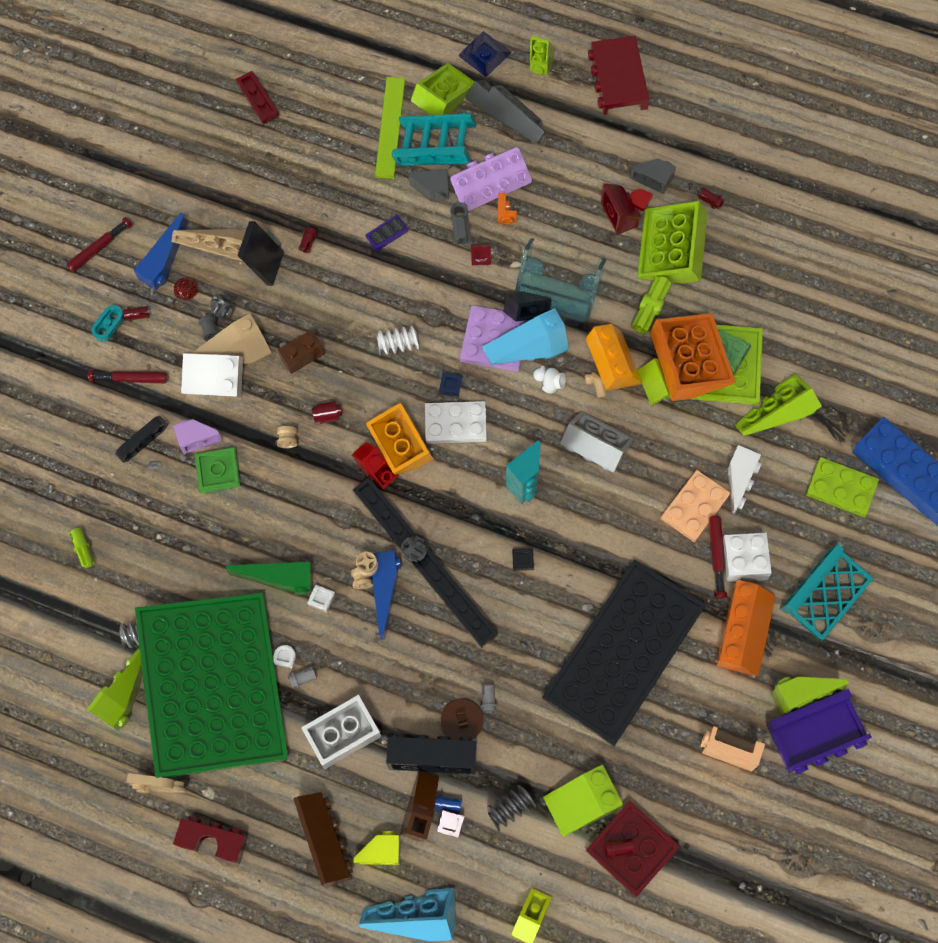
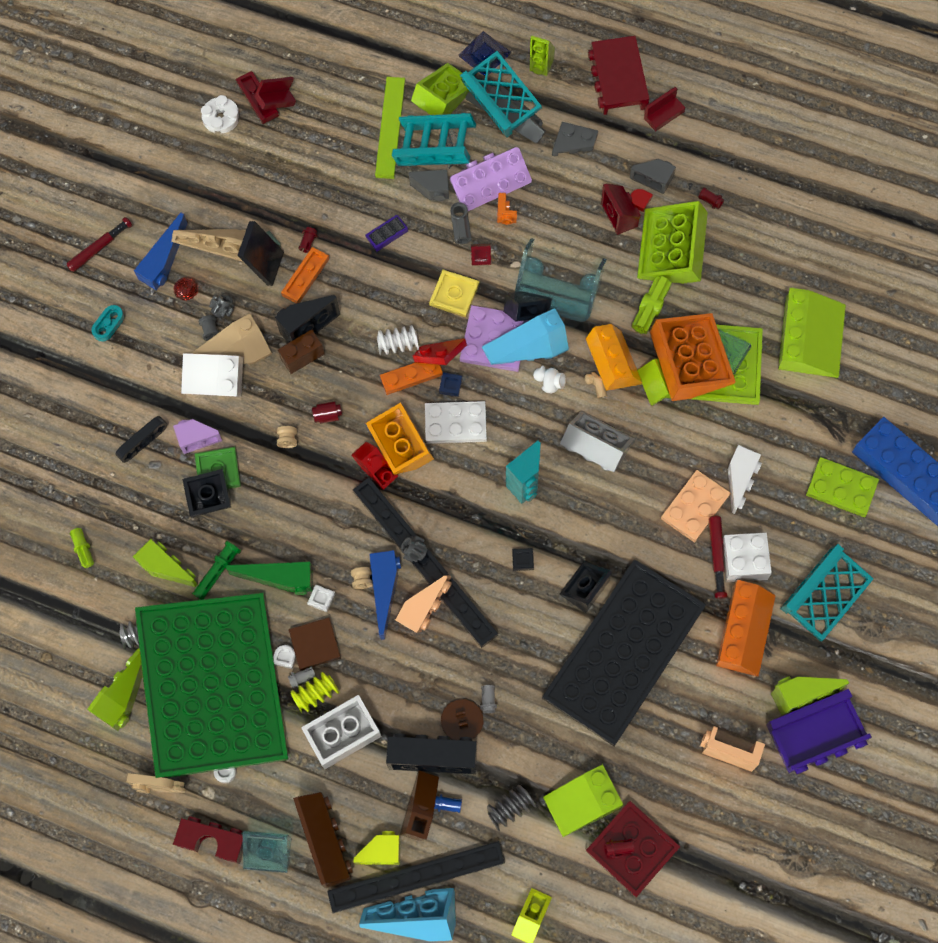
dark red piece [88,369,168,384] -> none
dark red pin [123,306,149,322] -> none
tan wheel [356,552,378,576] -> none
plate [437,809,464,837] -> none
lime wedge [735,373,822,436] -> none
none -> lime slope [133,539,198,587]
none -> black slope [182,469,231,518]
none -> green pin [192,541,241,600]
none -> white plate [201,95,239,133]
none -> white tile [214,768,237,783]
none -> clear light blue slope [243,831,292,873]
none -> dark red panel [254,77,296,110]
none -> black slope [275,295,341,343]
none -> orange plate [281,247,329,304]
none -> reddish brown tile [288,617,341,671]
none -> neon yellow piece [291,672,340,713]
none -> black tile [327,841,505,914]
none -> orange plate [380,363,443,395]
none -> light nougat slope [395,575,451,633]
none -> red wing [412,338,467,365]
none -> light yellow tile [429,270,480,317]
none -> teal fence [460,51,542,138]
none -> dark grey wing [552,122,598,157]
none -> black slope [560,562,612,613]
none -> dark red panel [644,87,685,132]
none -> lime slope [778,288,846,378]

